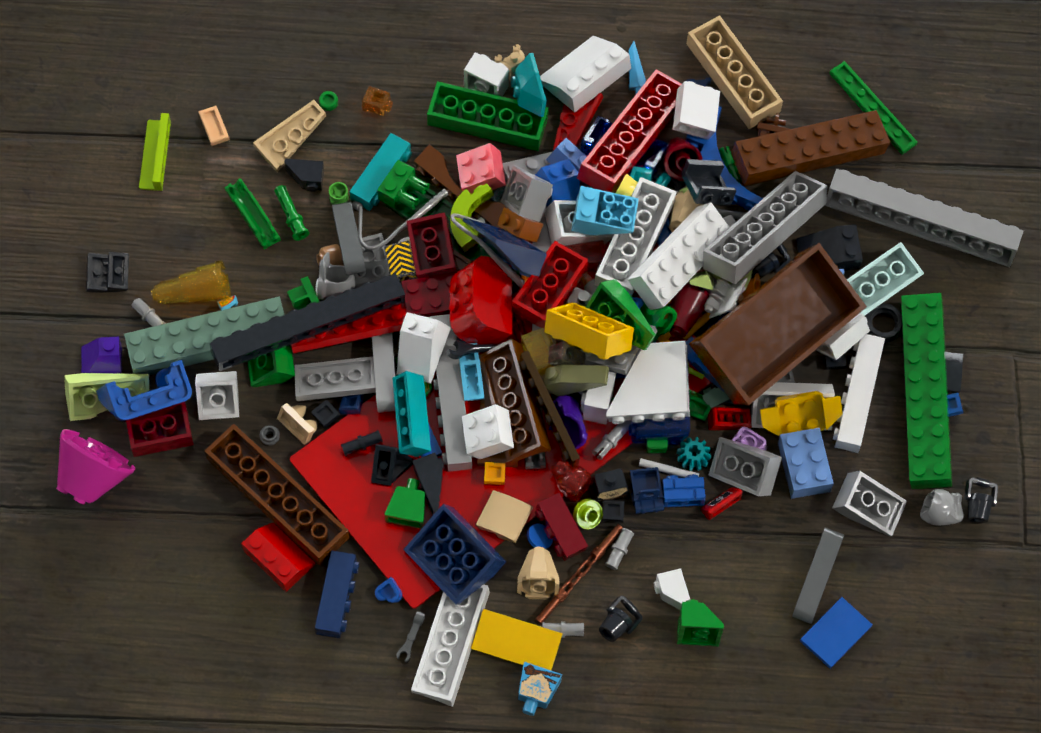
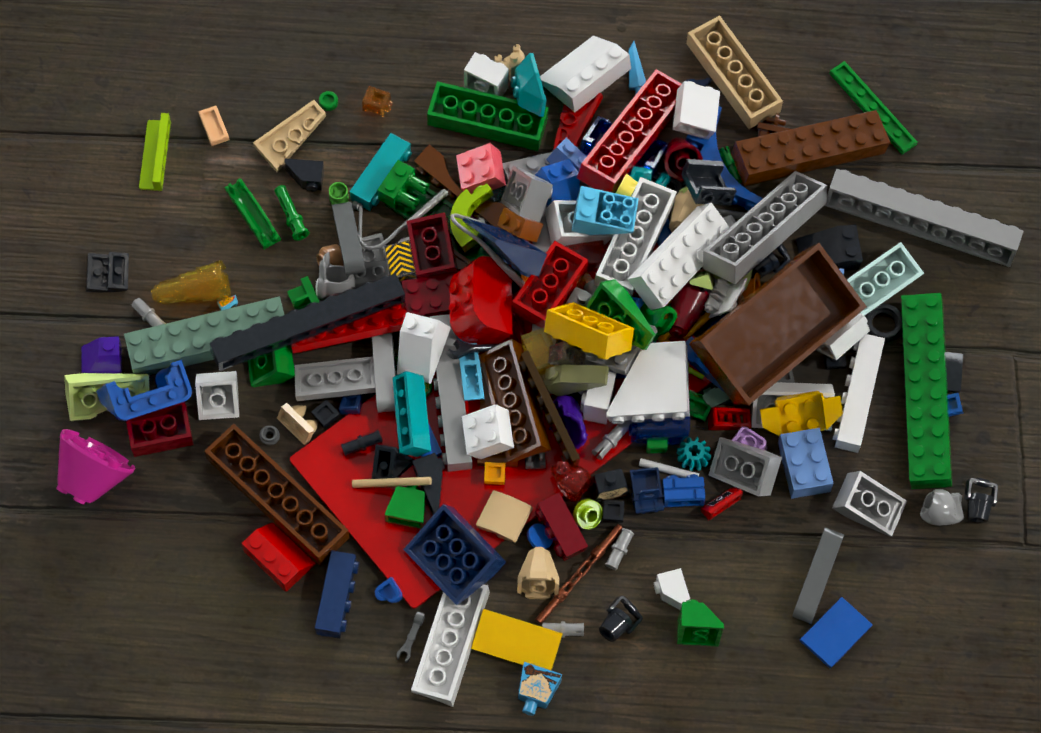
none -> tan bar [352,477,432,488]

